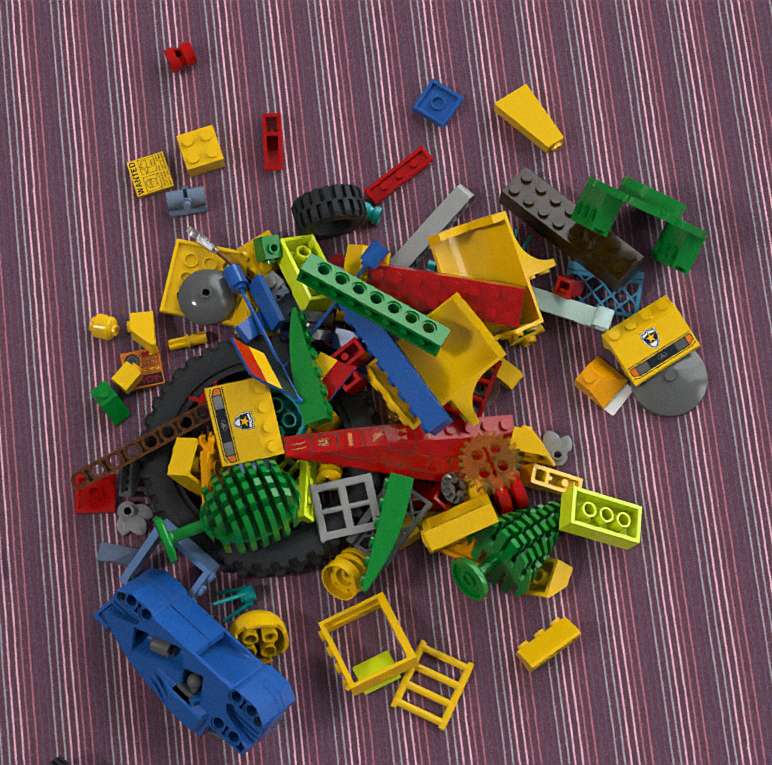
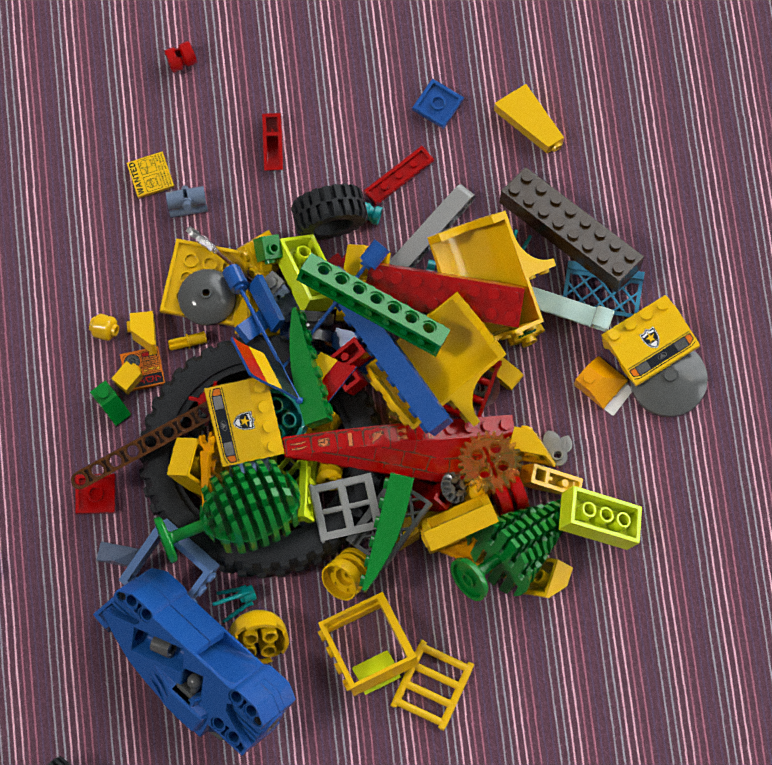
light grey plate [116,501,154,536] -> none
dark grey slope [119,459,143,497] -> none
yellow brick [176,125,225,178] -> none
yellow slope [516,617,581,673] -> none
red brick [553,275,585,300] -> none
green piece [570,176,709,275] -> none

